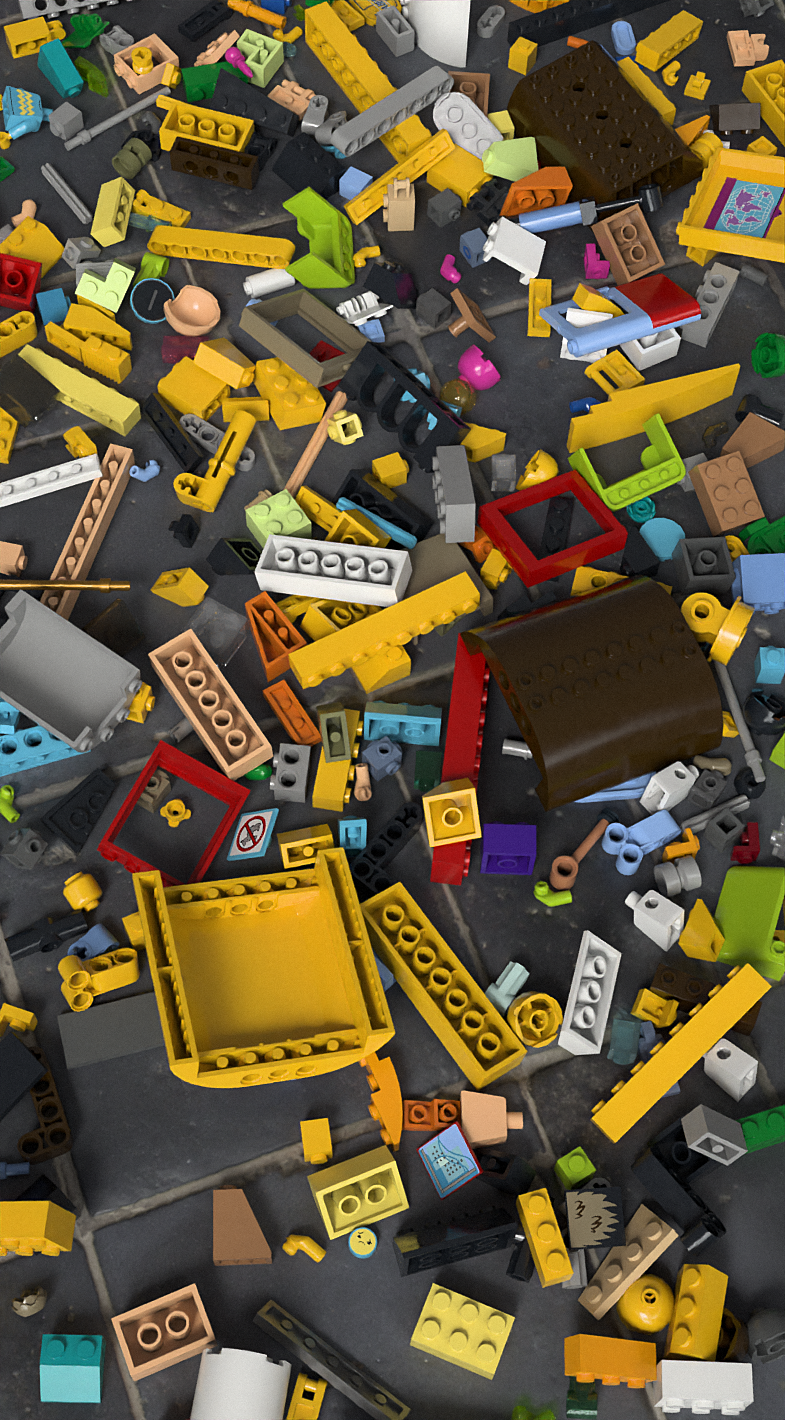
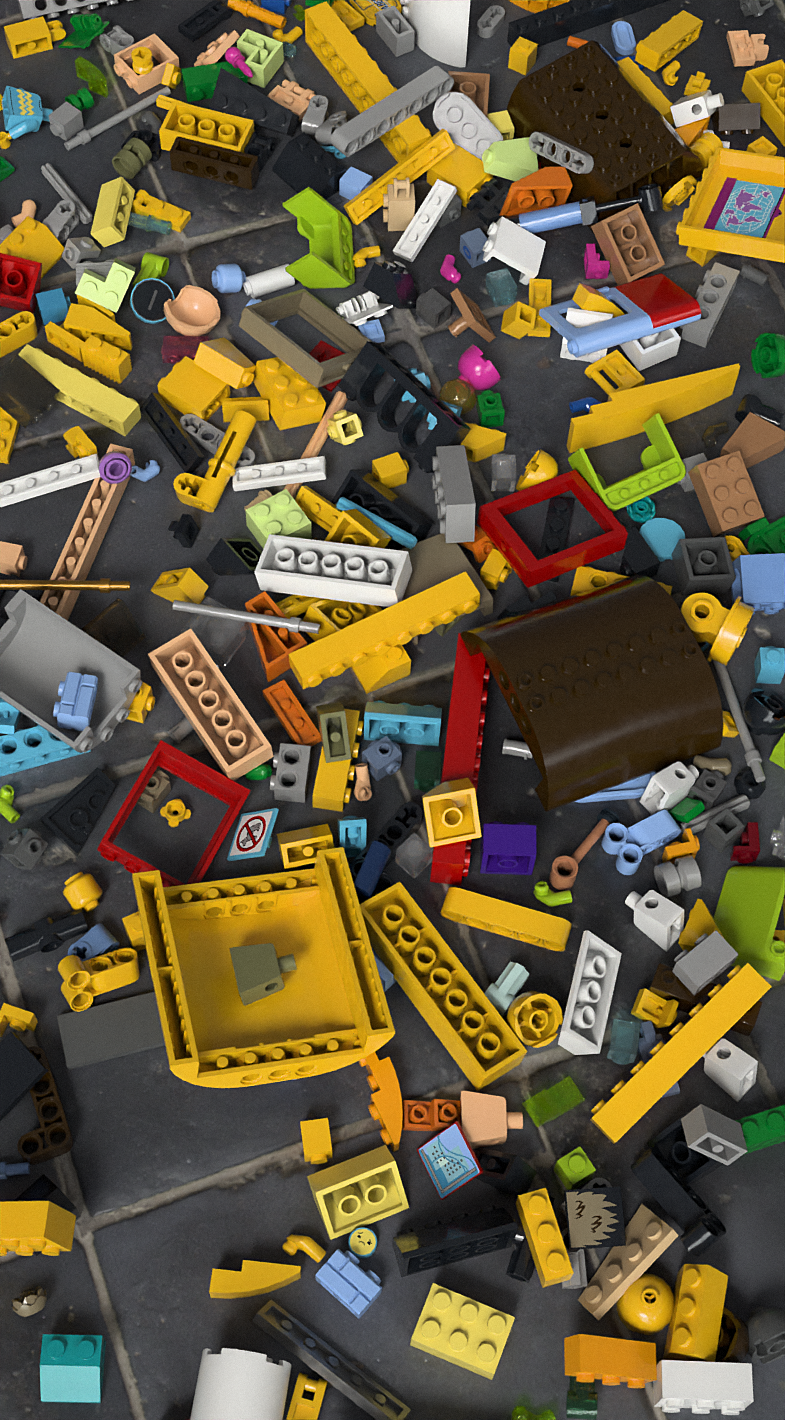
teal slope [37,38,83,99] -> none
light nougat brick [111,1283,218,1381] -> none
yellow beam [147,225,295,269] -> none
medium nougat slope [213,1185,272,1266] -> none
none -> light grey piece [42,200,80,244]
none -> light blue brick [53,672,98,731]
none -> green wheel [65,87,94,112]
none -> medium lavender brick [99,451,132,484]
none -> light grey bar [173,600,320,634]
none -> yellow slope [209,1260,301,1299]
none -> light blue head [211,263,246,294]
none -> olive torso [229,943,297,1006]
none -> white tile [233,456,326,491]
none -> light blue brick [315,1249,382,1319]
none -> dark blue brick [354,841,391,900]
none -> white tile [393,179,457,262]
none -> clear brick [395,833,433,878]
none -> yellow beam [440,887,572,951]
none -> green brick [476,390,505,428]
none -> clear light blue brick [485,268,517,308]
none -> yellow brick [501,301,537,339]
none -> clear neon green slope [522,1076,585,1128]
none -> light grey beam [529,132,594,174]
none -> yellow tile [662,175,698,212]
none -> green tile [669,797,705,823]
none -> white torso [670,90,724,128]
none -> light grey brick [672,931,739,996]

